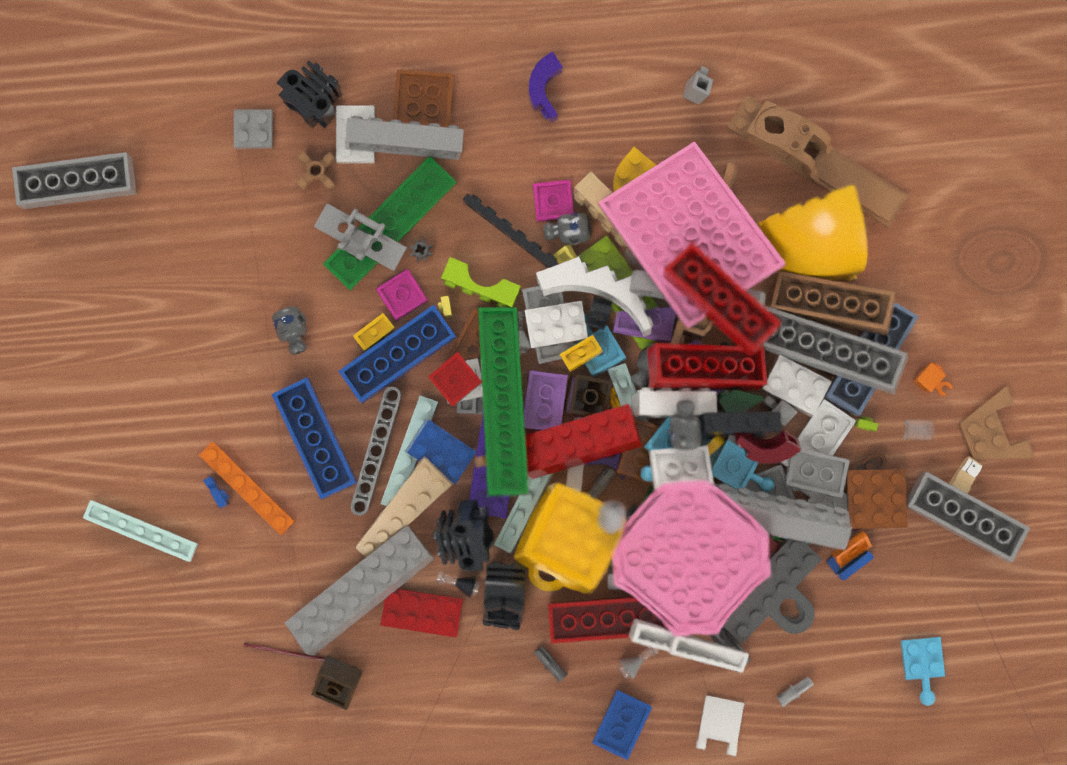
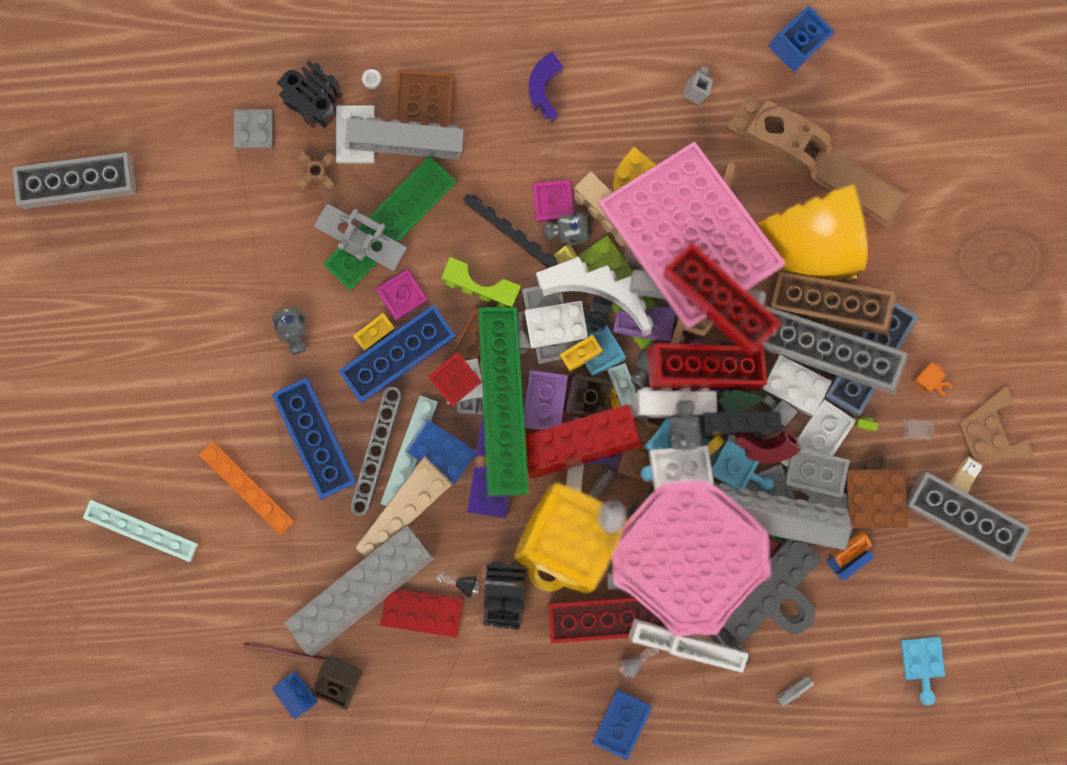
blue plate [203,476,230,508] -> none
dark grey gear [410,239,433,263] -> none
black piece [433,499,495,571] -> none
light yellow plate [438,296,453,318] -> none
light aqua plate [494,473,553,554] -> none
dark grey axle [535,646,568,682] -> none
white flag [696,695,744,756] -> none
none -> blue panel [272,671,318,719]
none -> white tile [362,69,381,89]
none -> blue slope [768,5,835,72]

